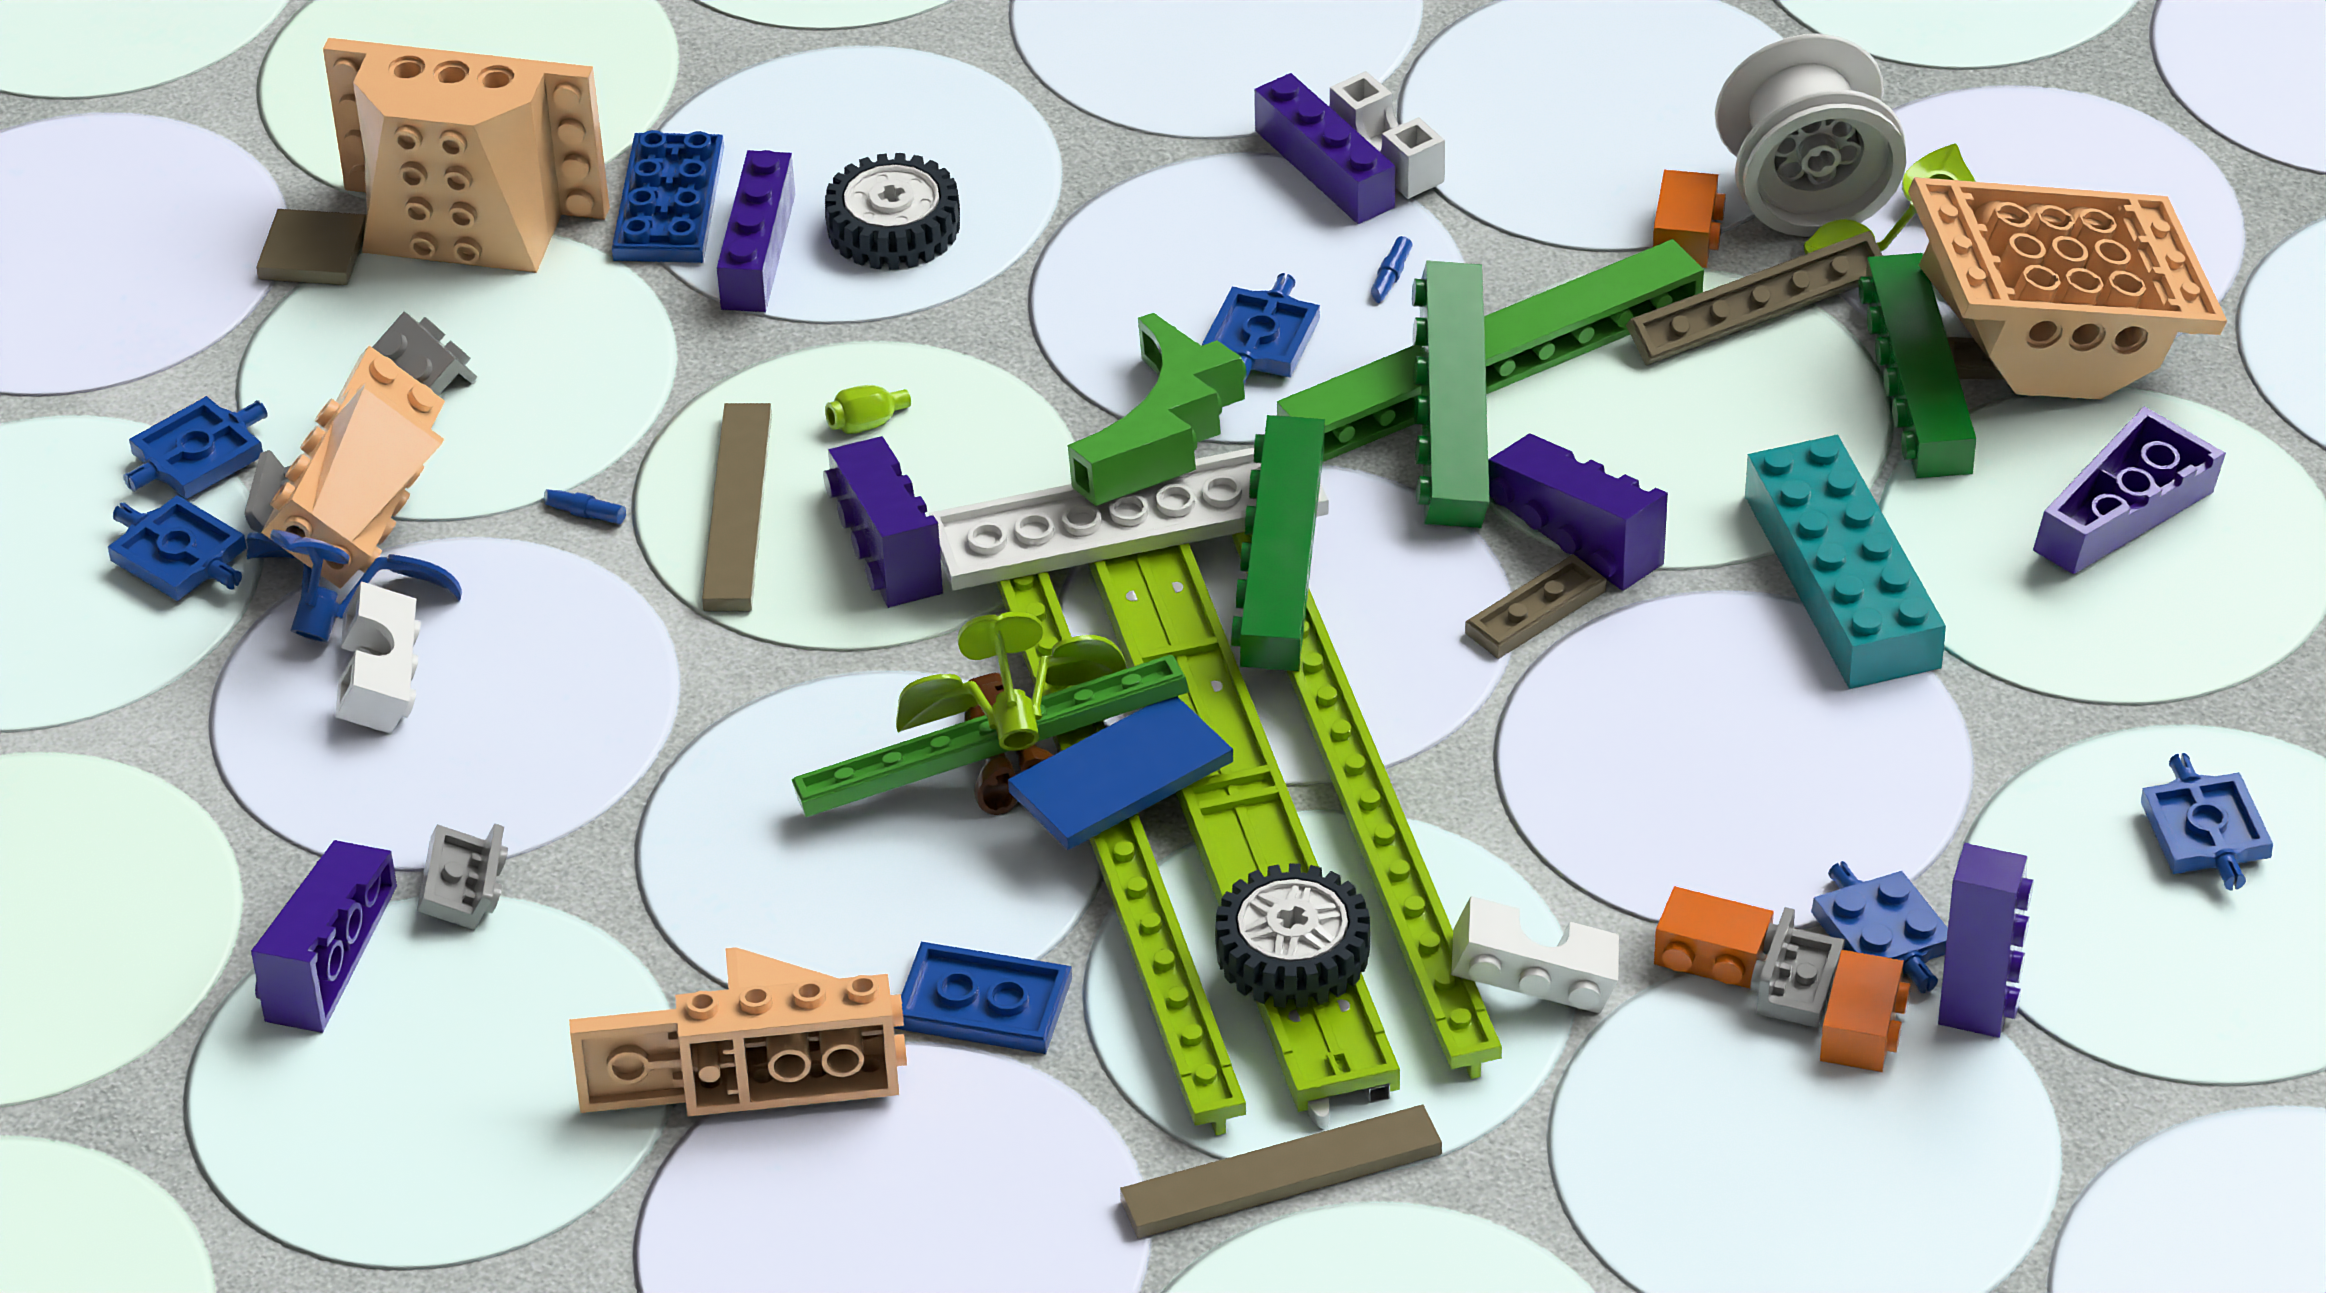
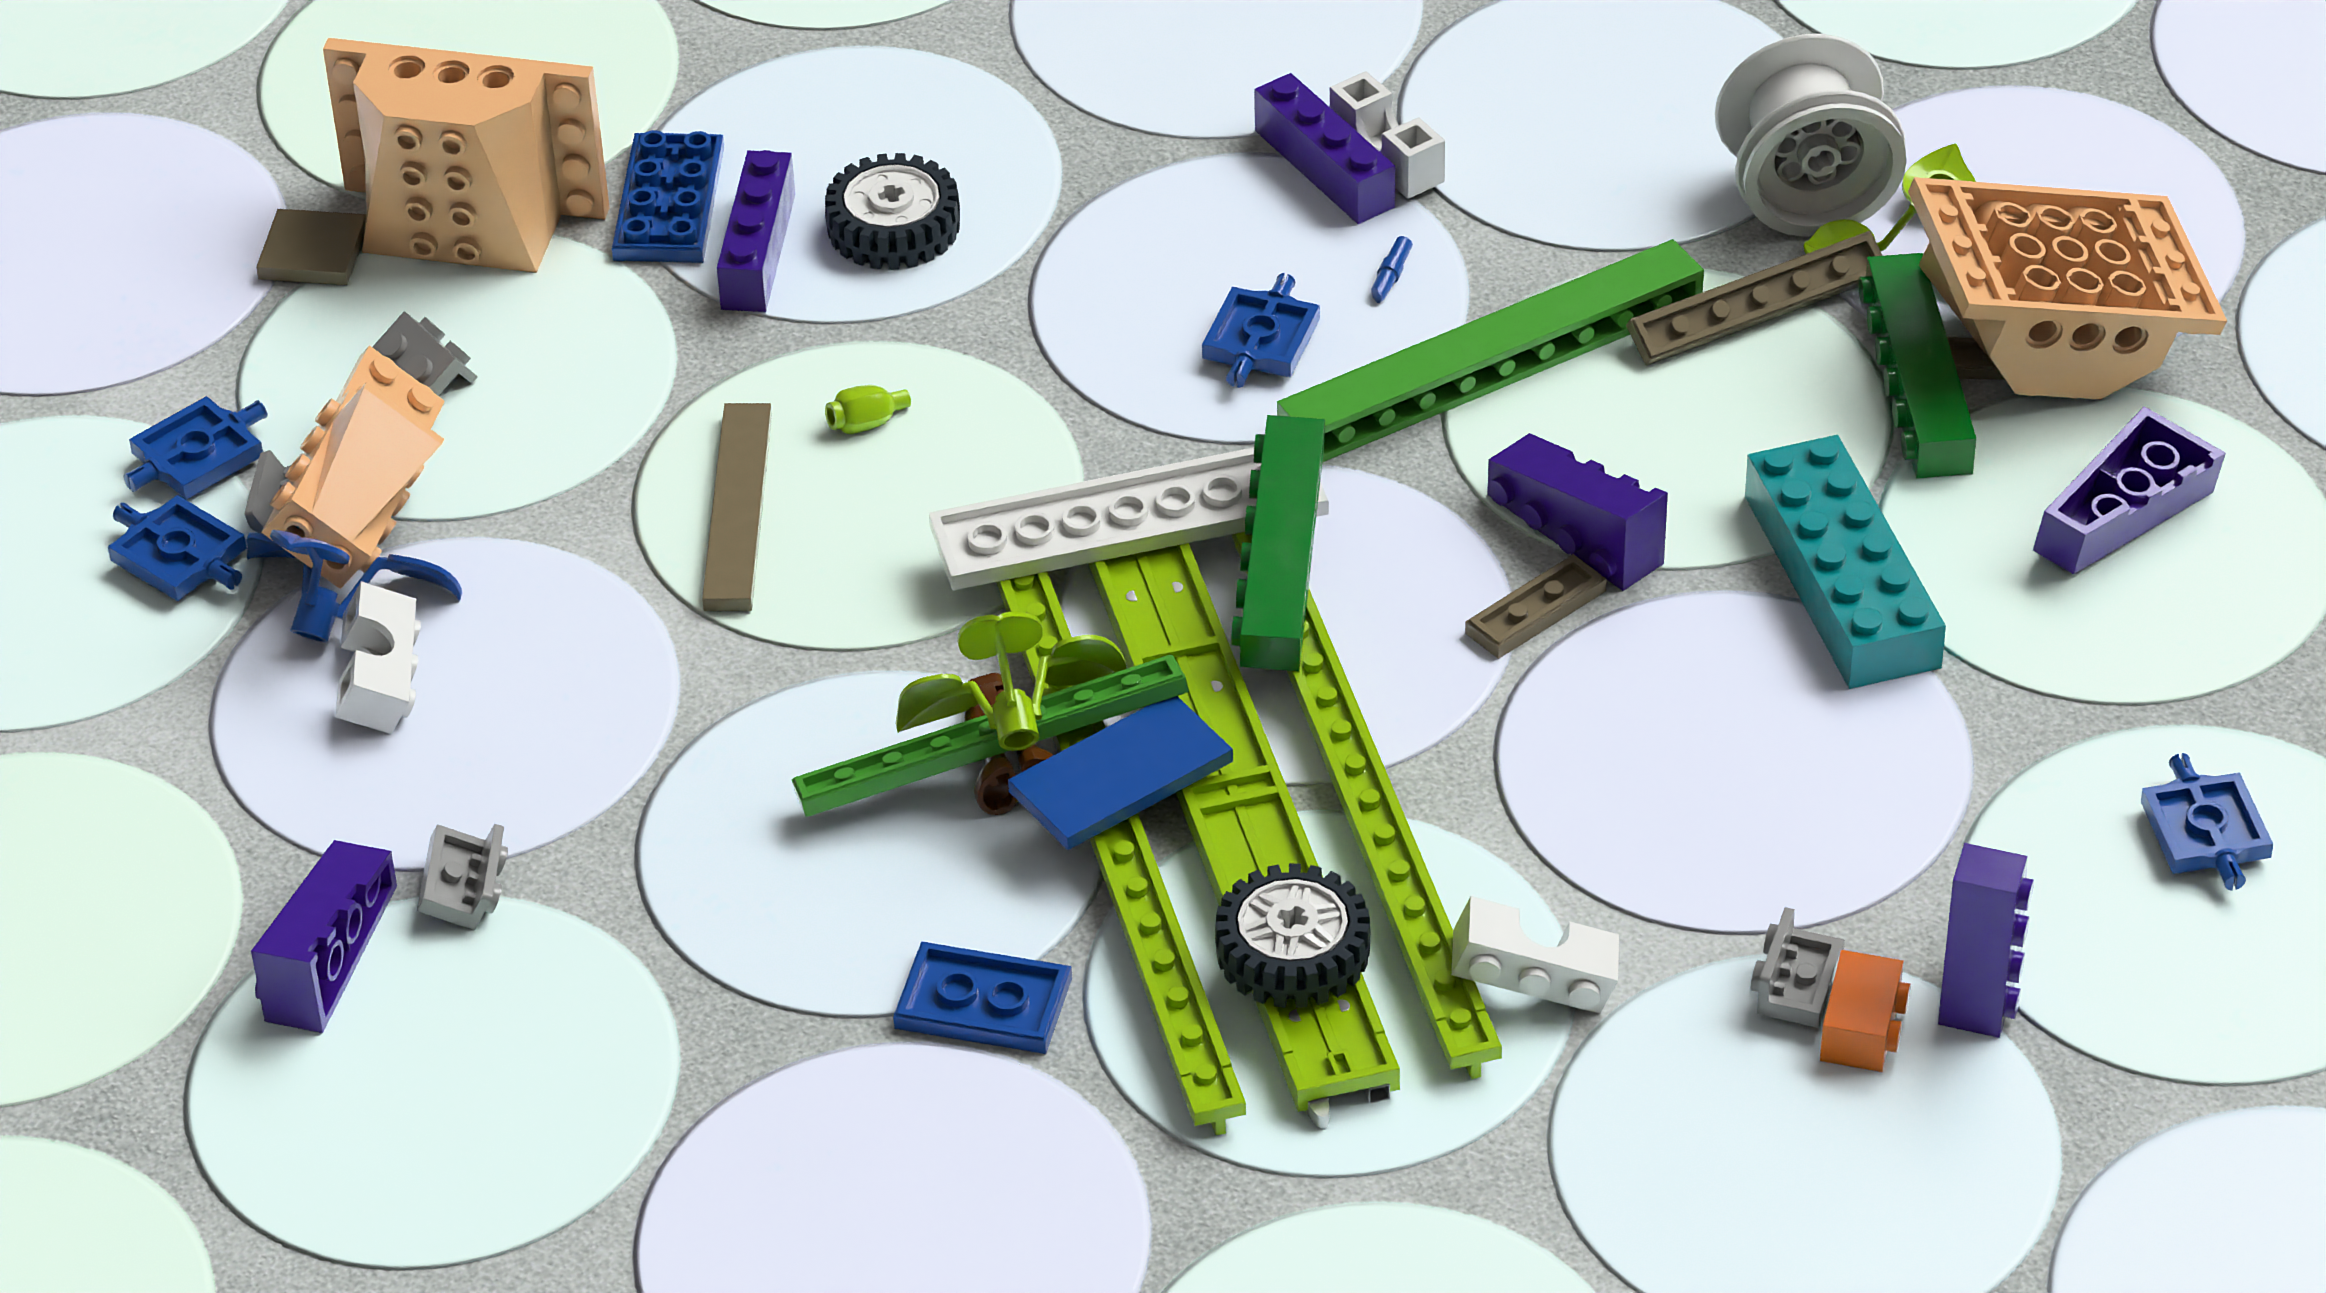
blue piece [544,489,626,524] -> none
light nougat wedge [569,947,907,1117] -> none
dark purple wedge [823,436,943,608] -> none
bright green arch [1067,312,1247,506] -> none
dark tan tile [1120,1104,1442,1239] -> none
brick [1411,260,1490,528] -> none
orange brick [1653,169,1726,268] -> none
orange brick [1654,886,1774,989] -> none
plate [1811,861,1948,993] -> none

